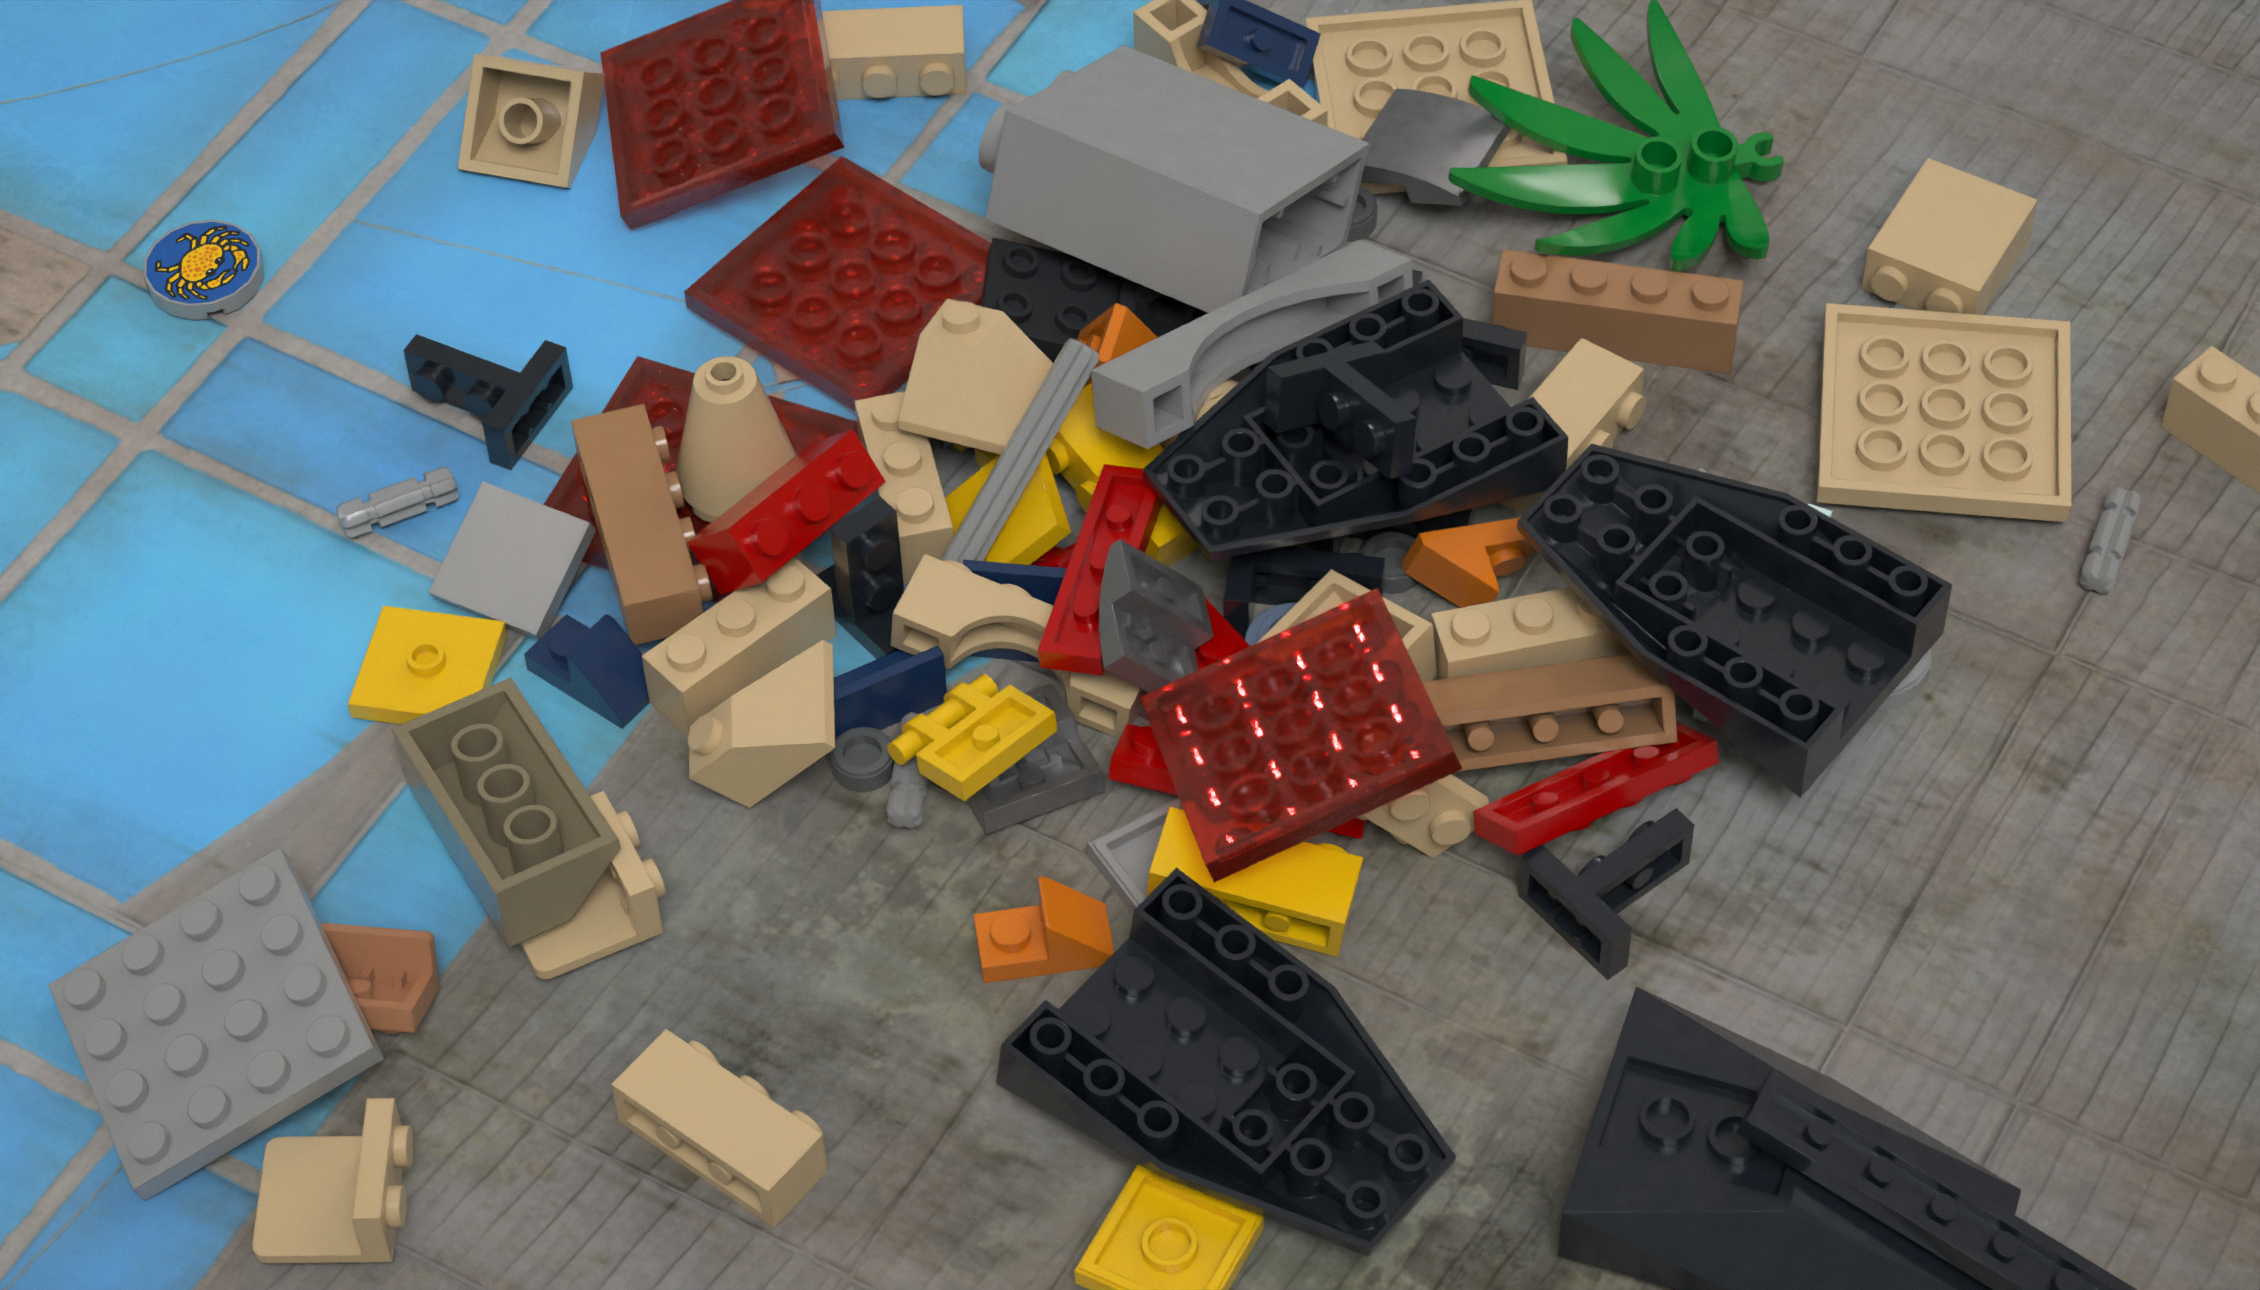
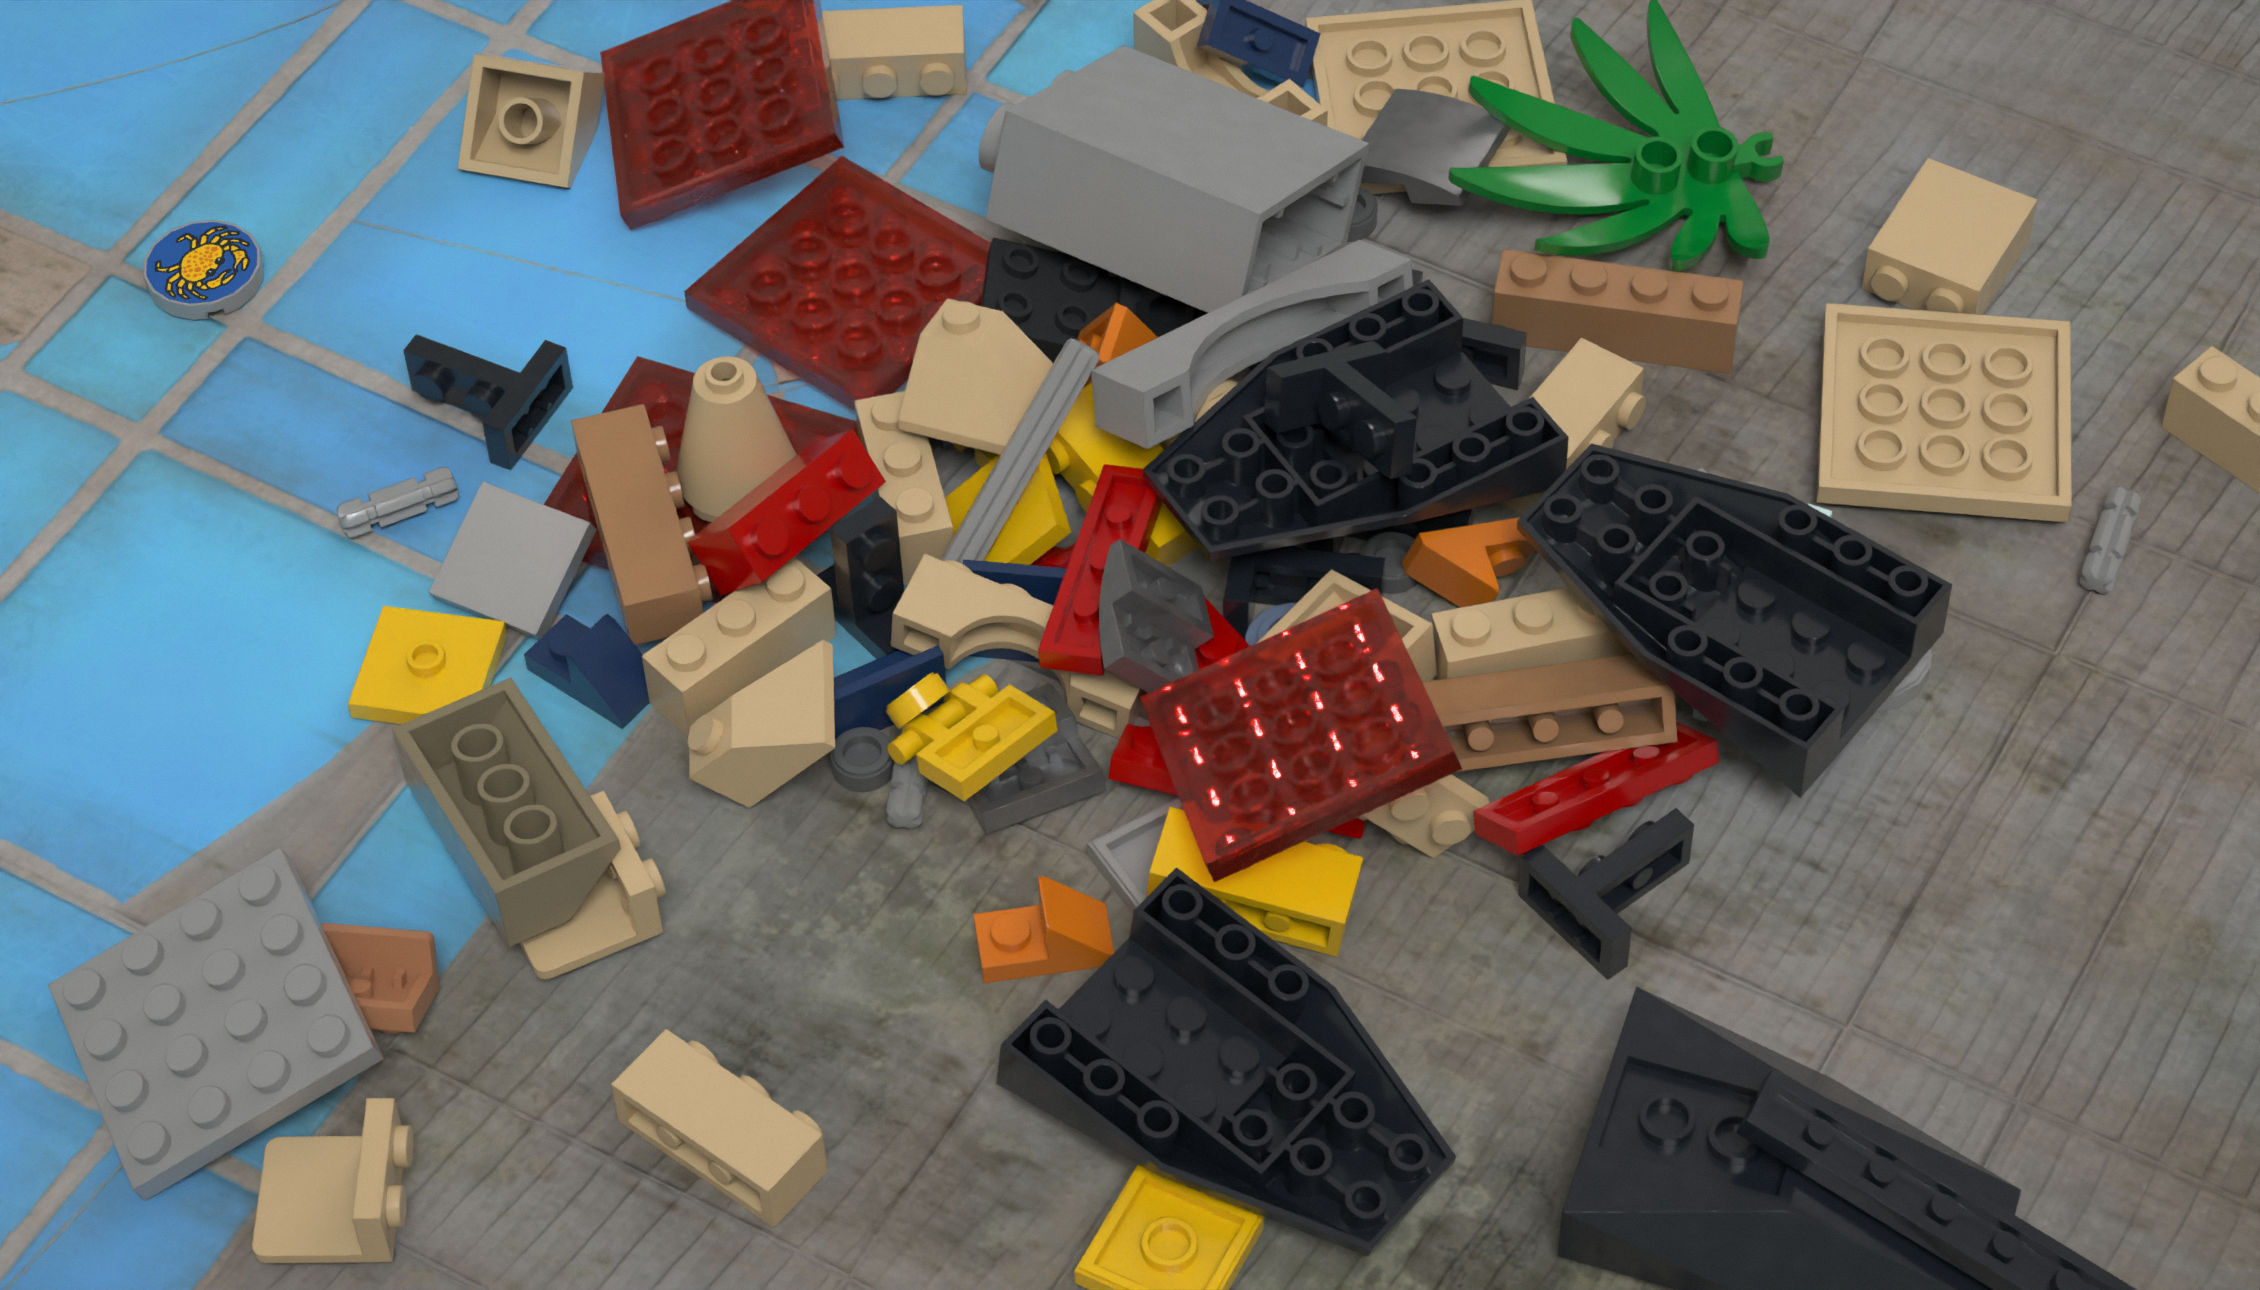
none -> yellow tile [885,672,951,729]

